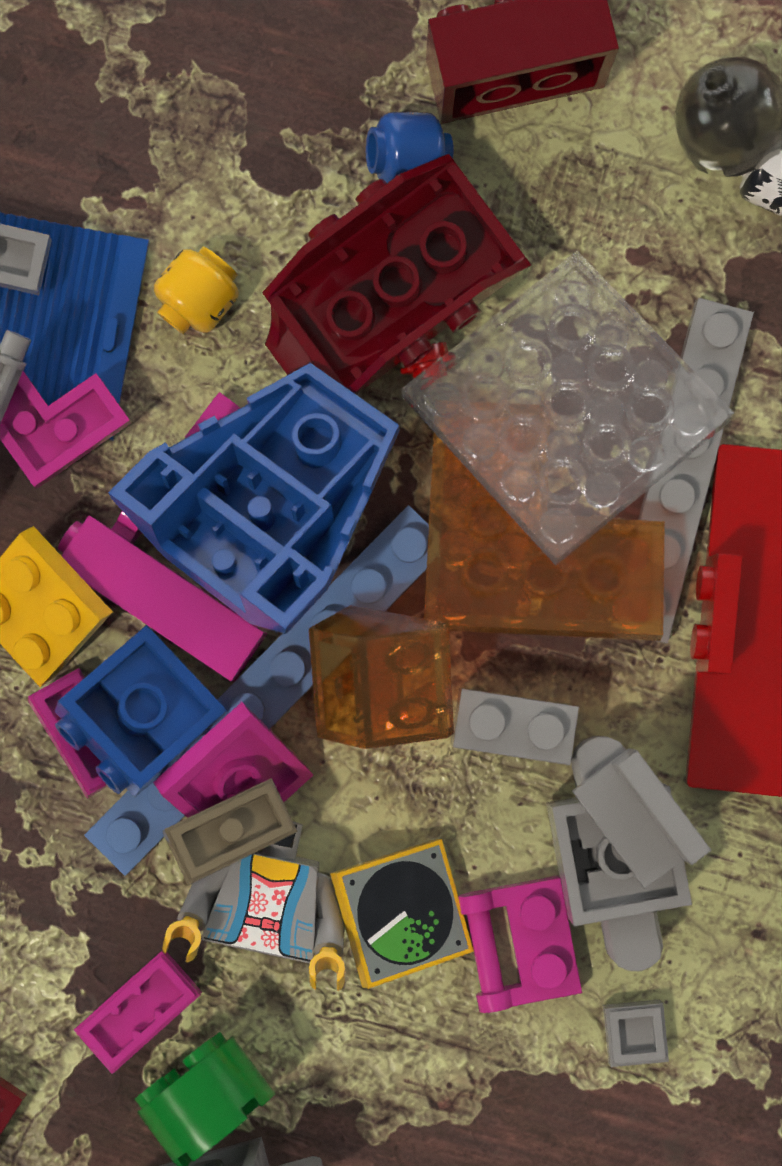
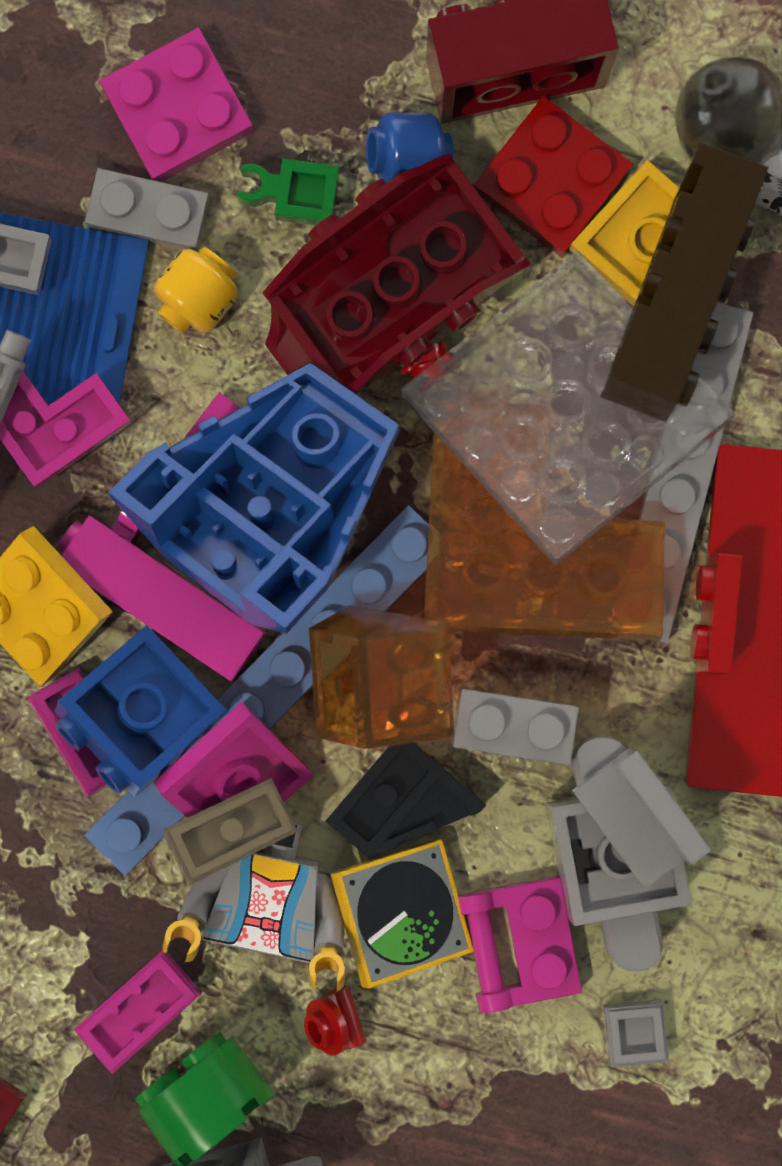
none -> light grey plate [84,168,211,252]
none -> dark pink plate [99,27,254,182]
none -> green plate [237,158,340,226]
none -> red plate [304,985,367,1056]
none -> black wing [326,732,486,859]
none -> red plate [473,96,633,258]
none -> yellow plate [569,160,679,306]
none -> dark brown wedge [600,142,769,422]

